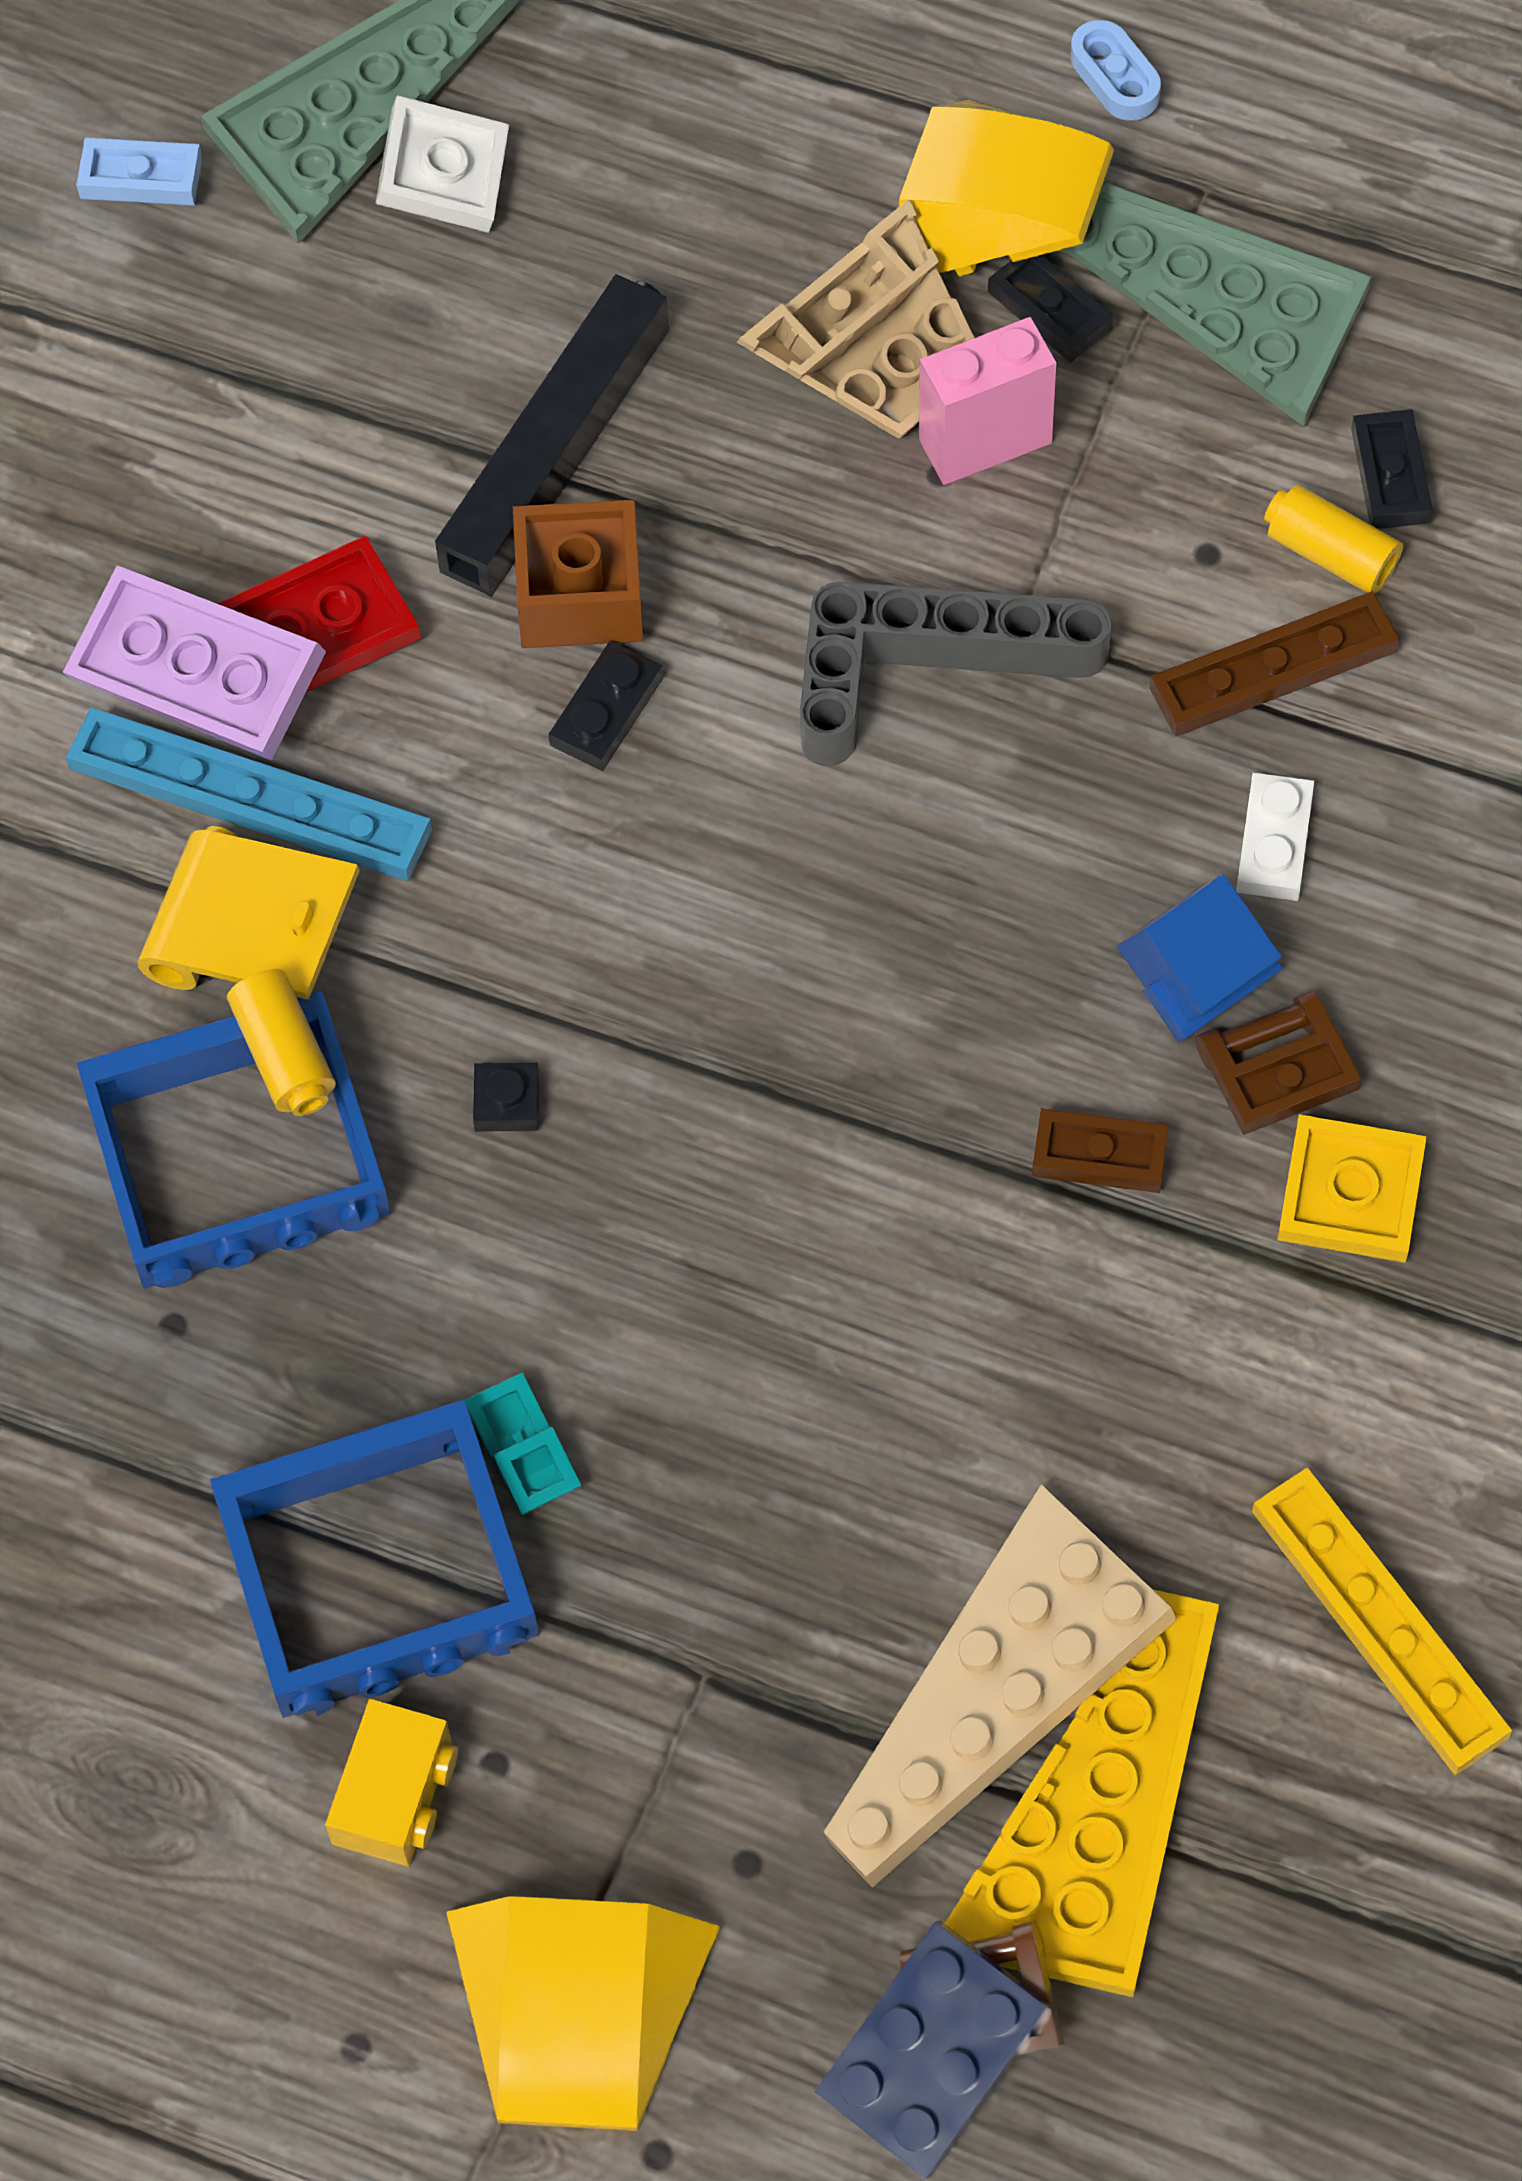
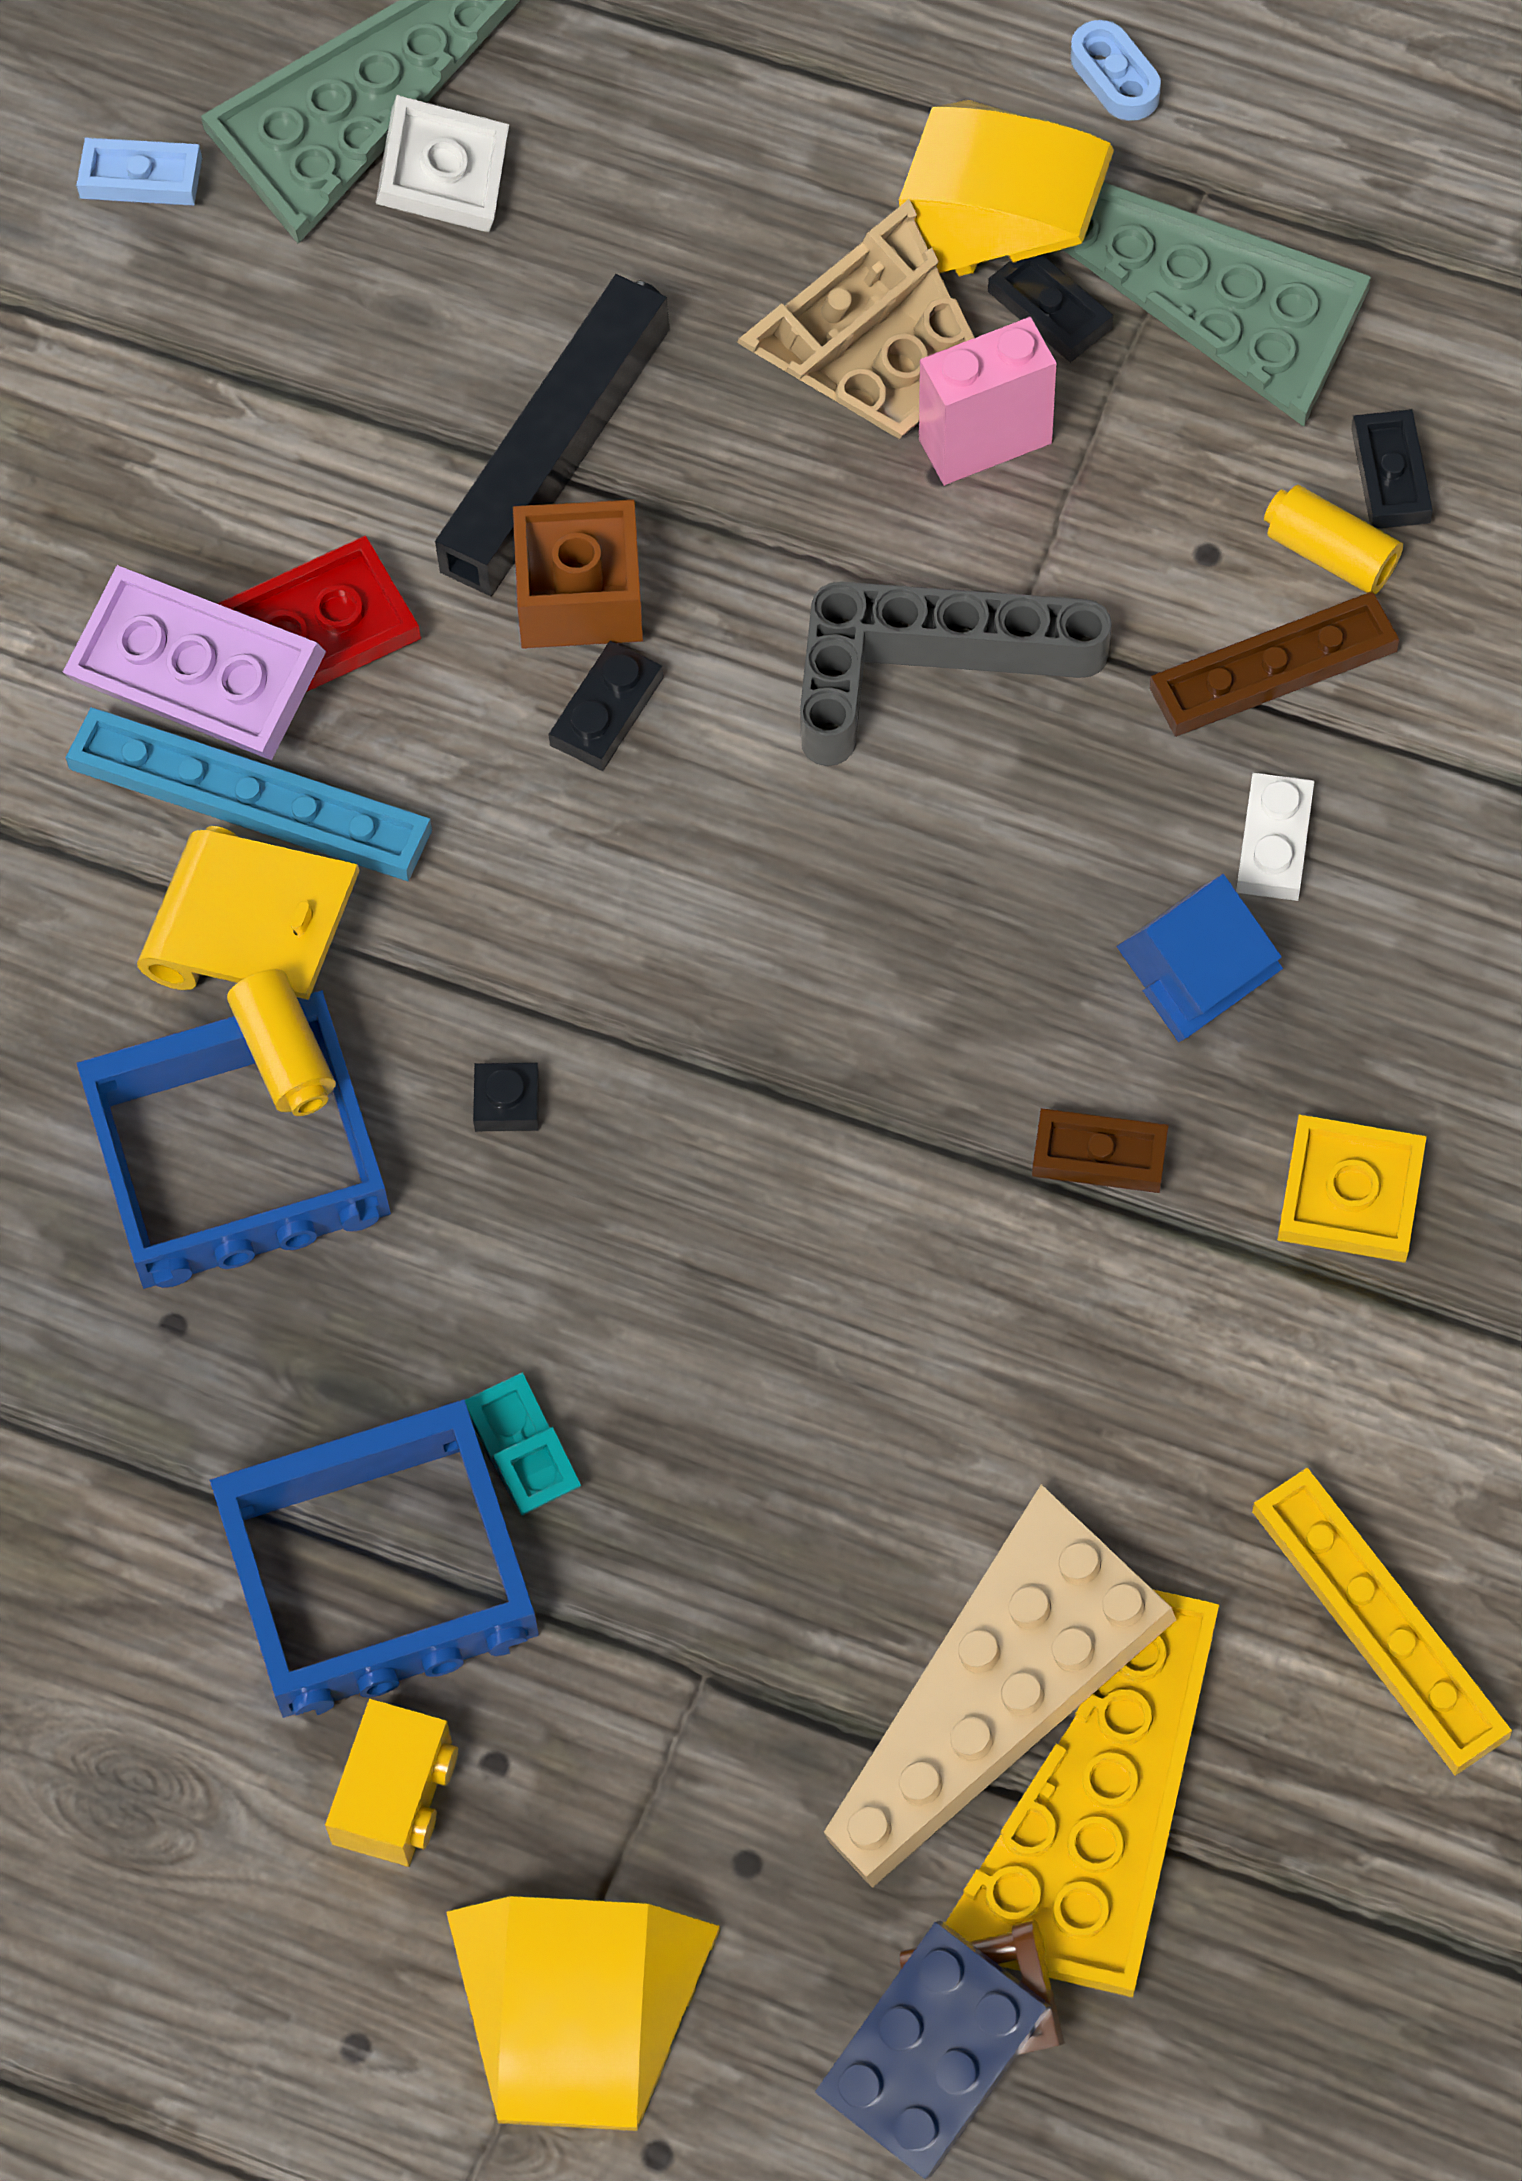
reddish brown plate [1195,990,1361,1135] -> none

